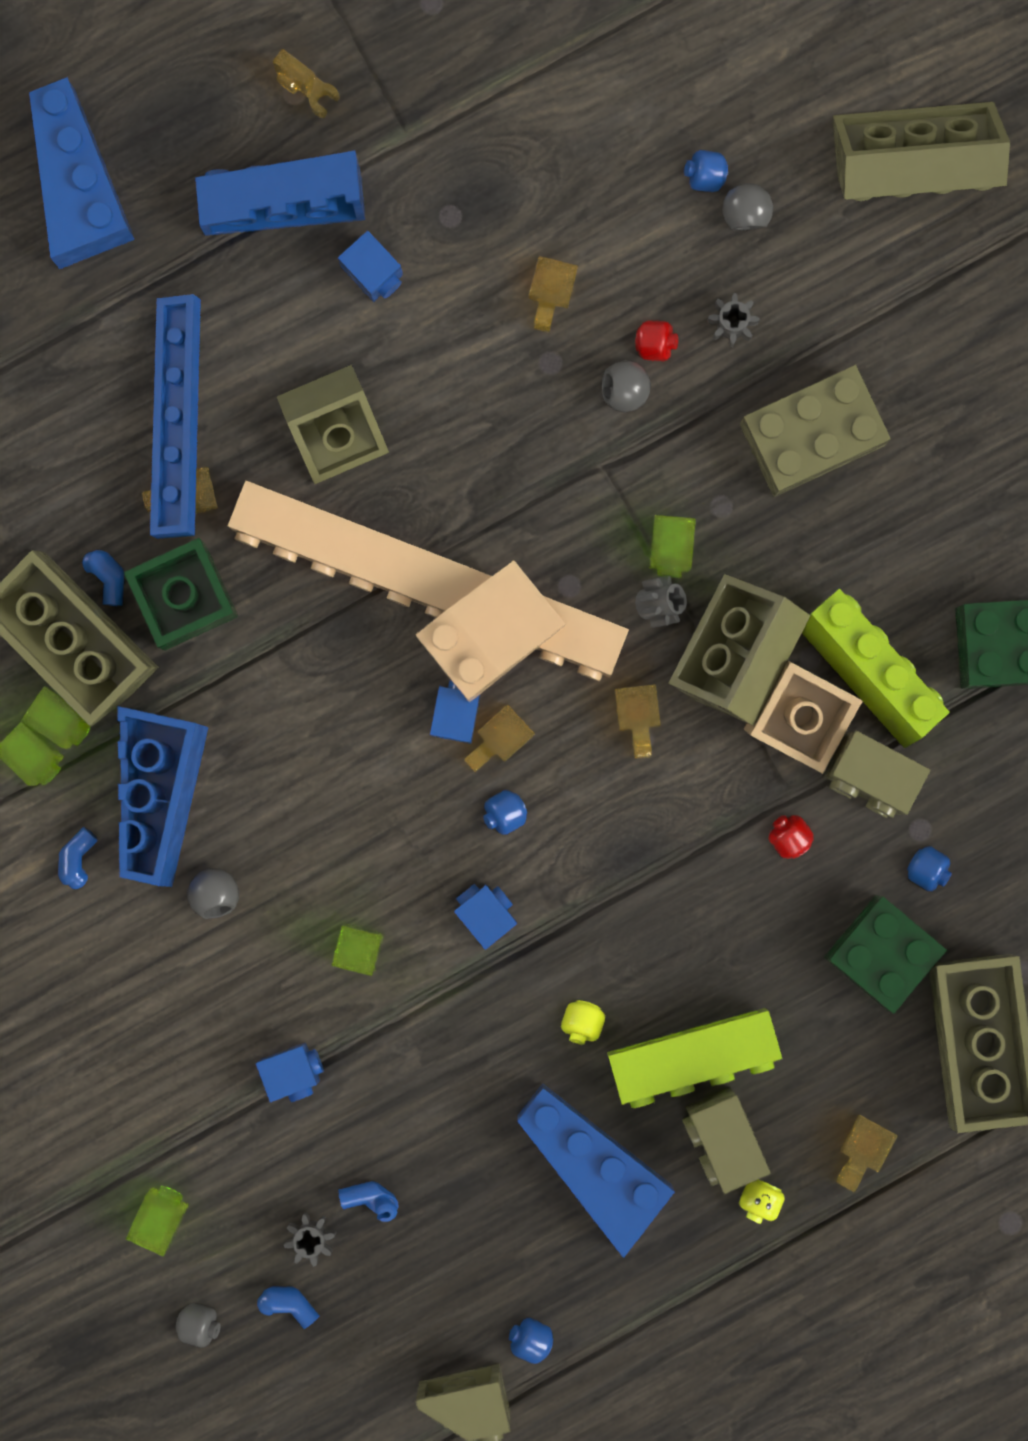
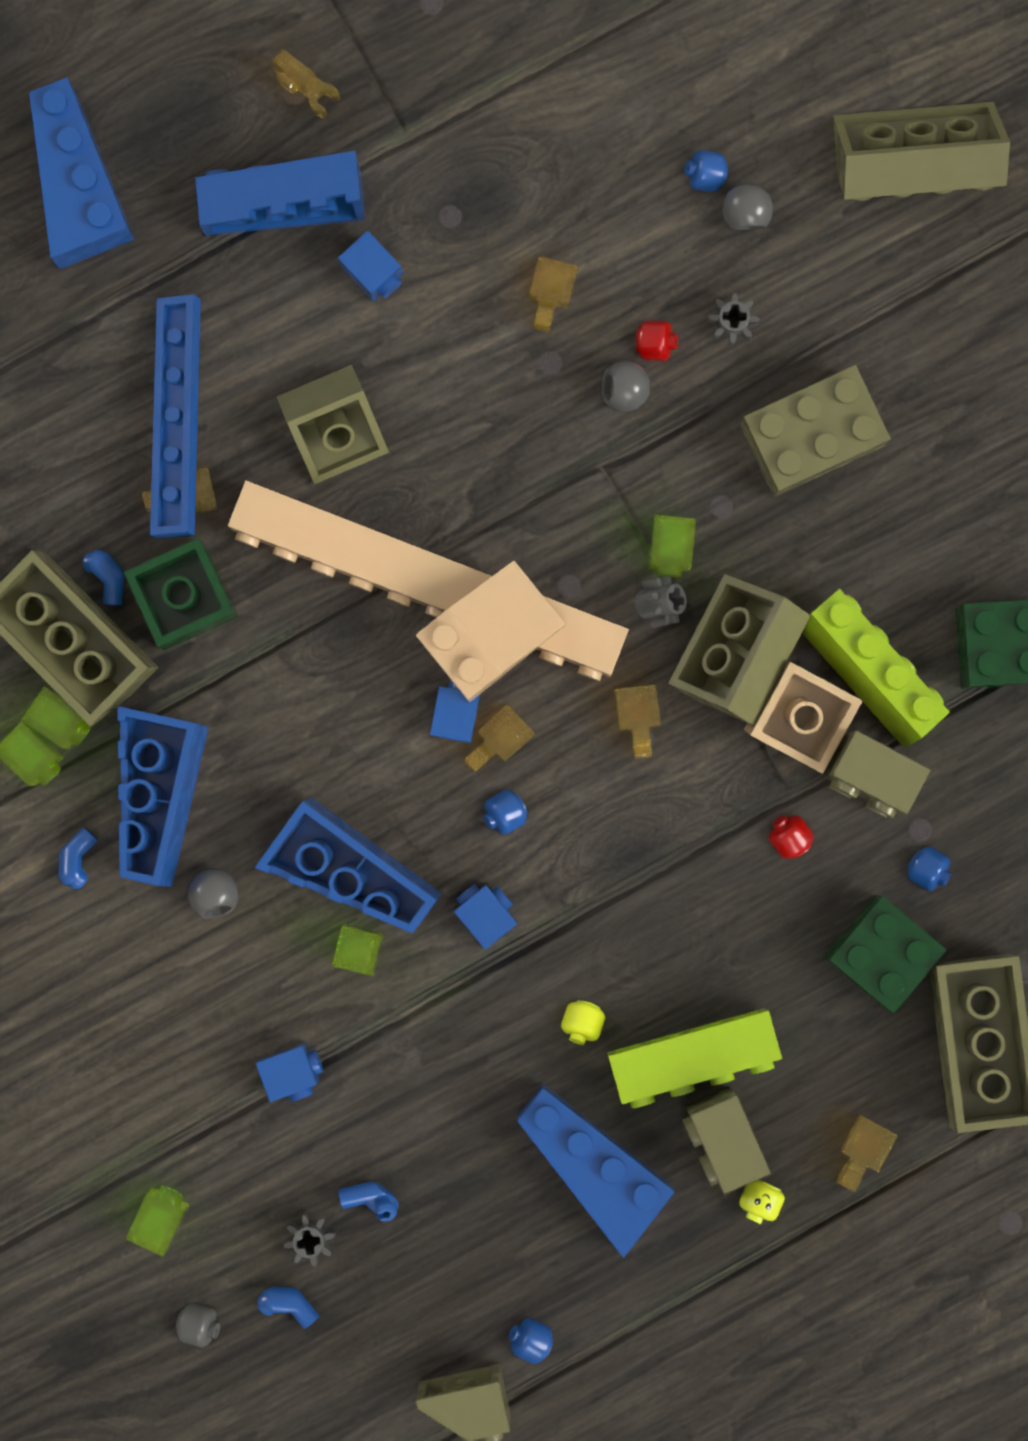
none -> blue wedge [255,797,442,933]

